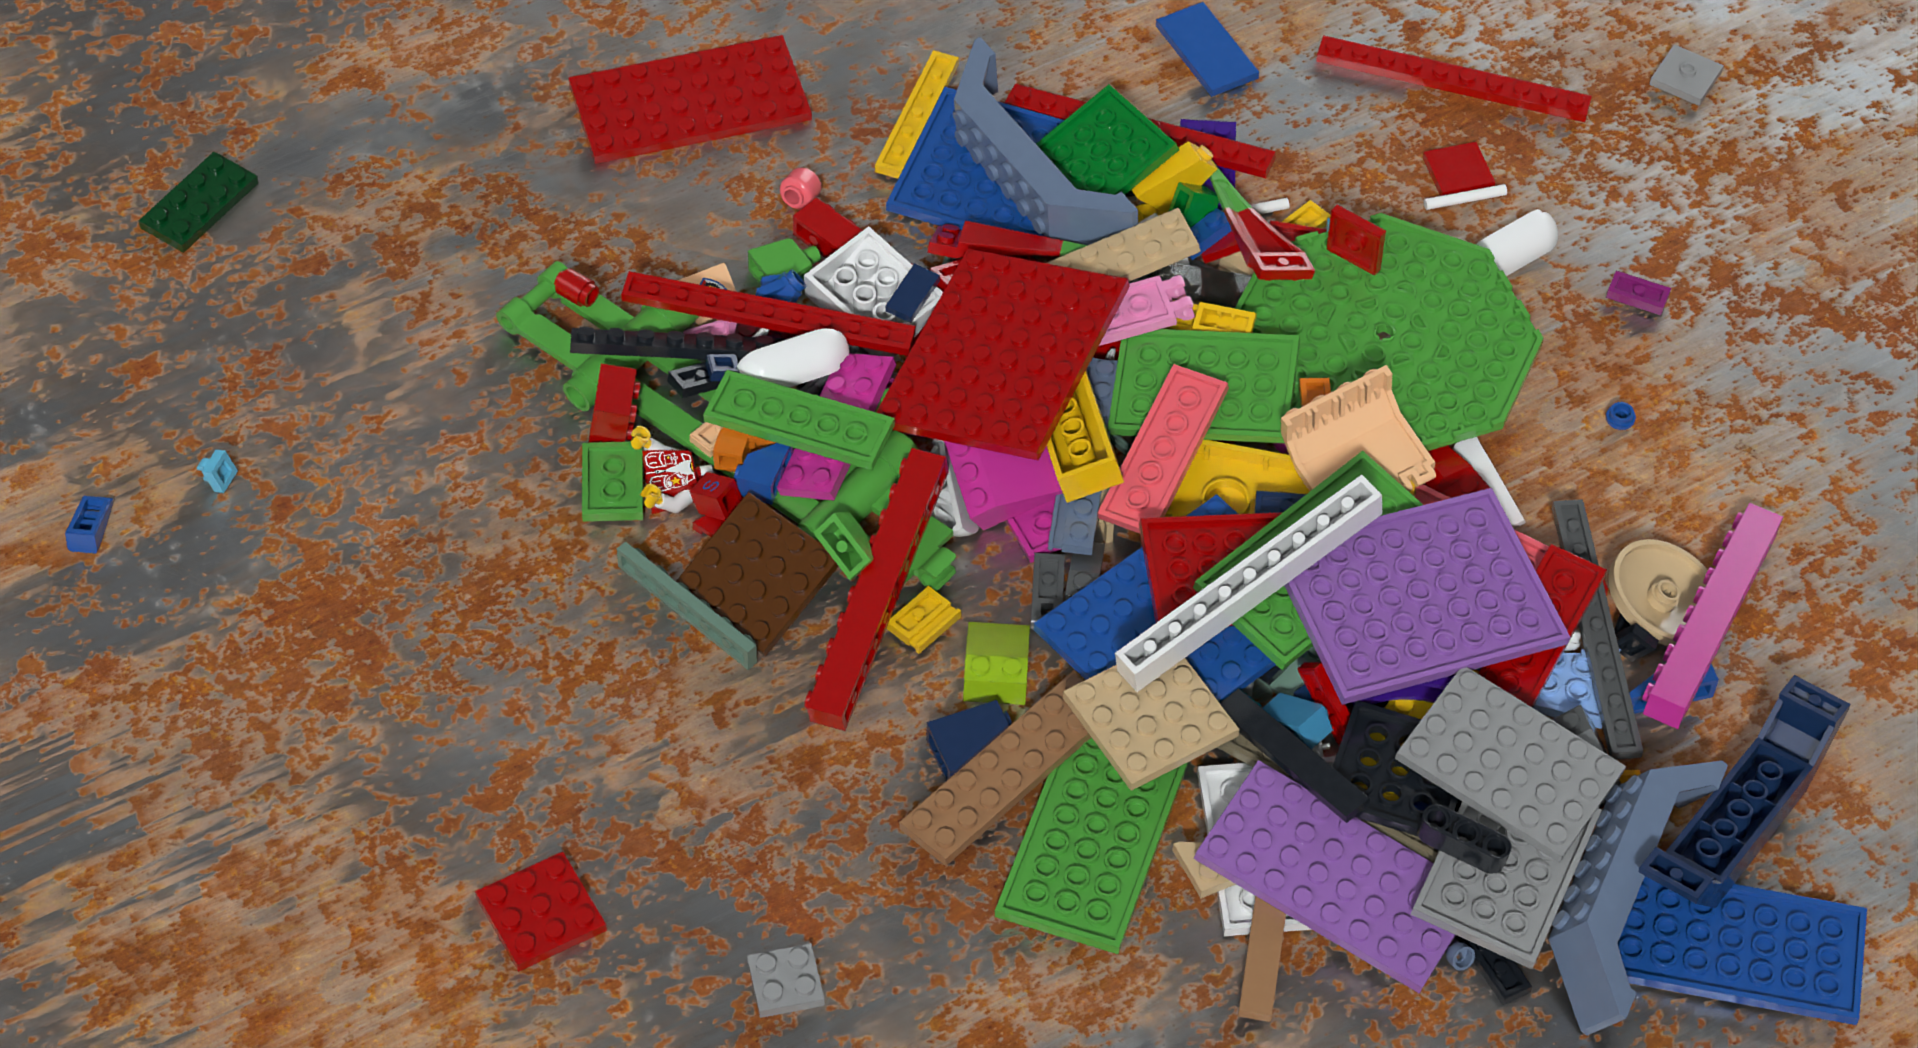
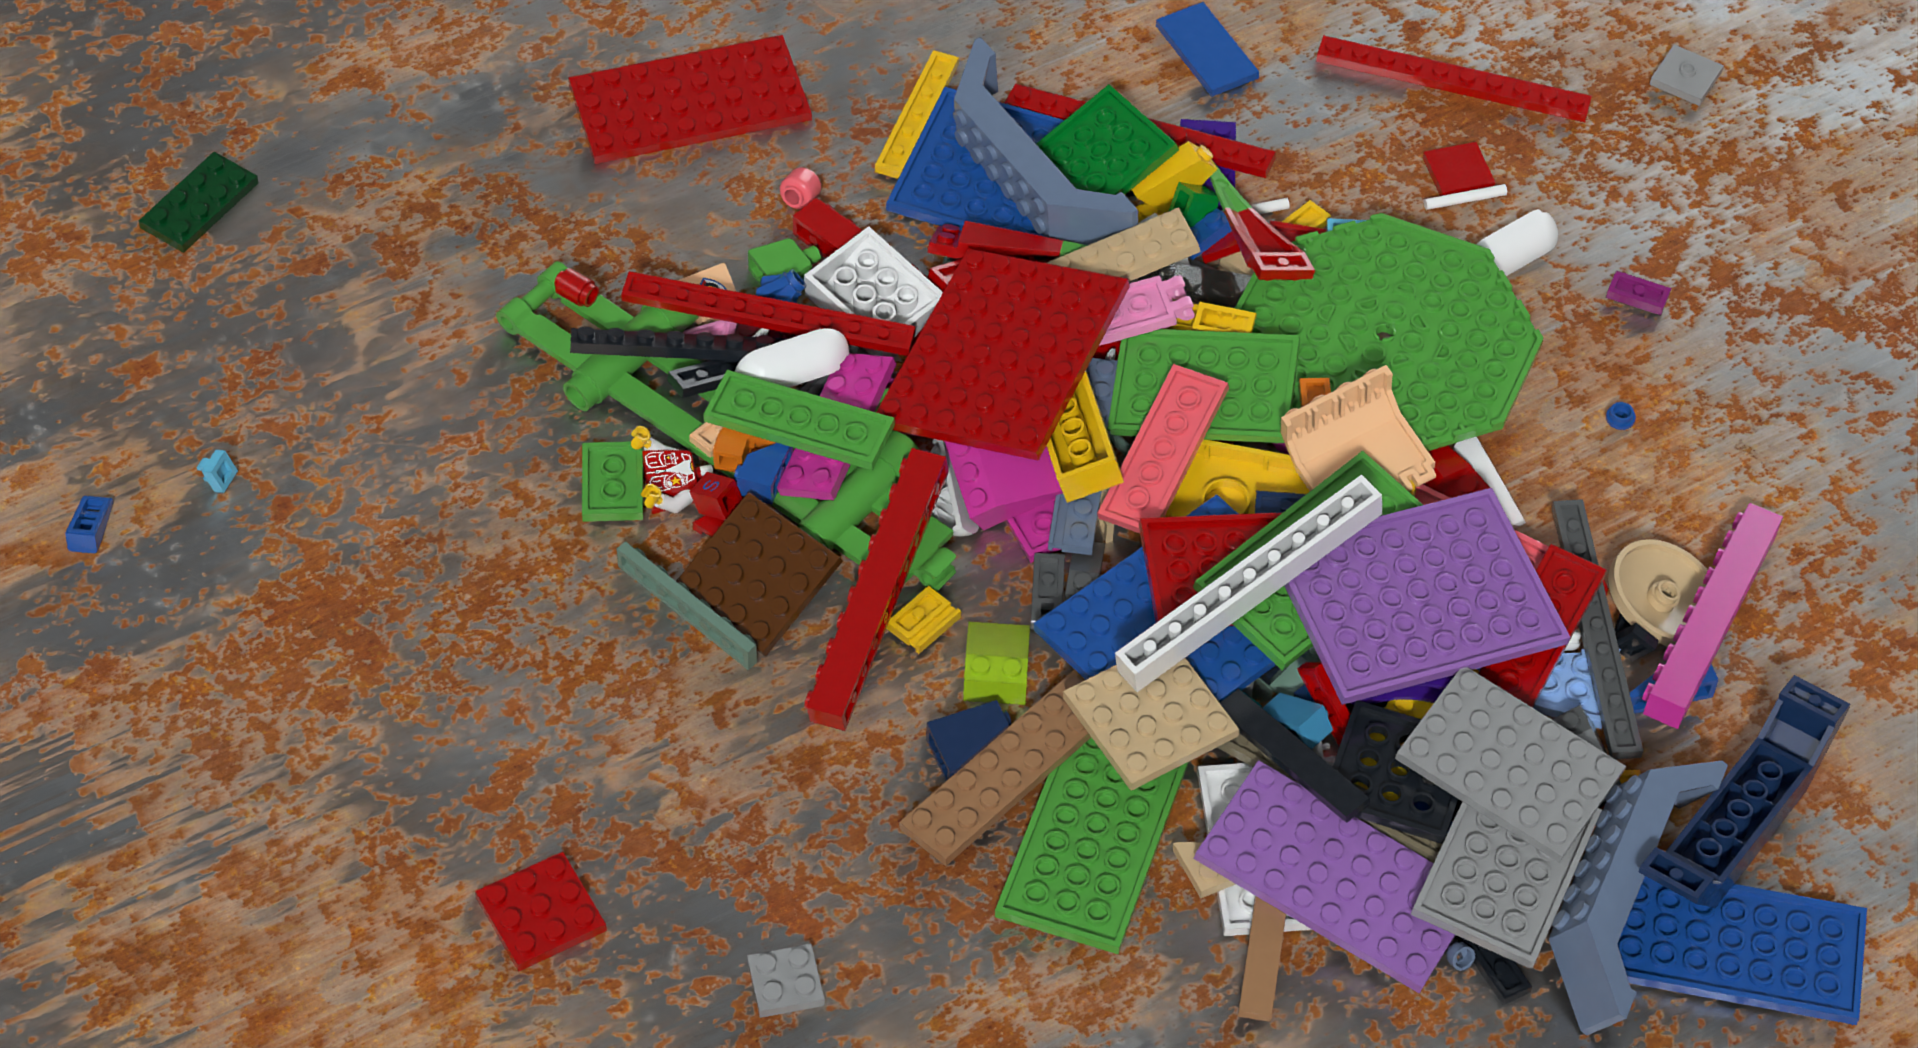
red brick [588,363,641,443] -> none
dark blue tile [705,354,740,381] -> none
bright green slope [813,512,873,580] -> none
dark blue tile [885,263,940,323] -> none
red tile [1326,204,1386,275] -> none
black beam [1417,804,1512,874] -> none

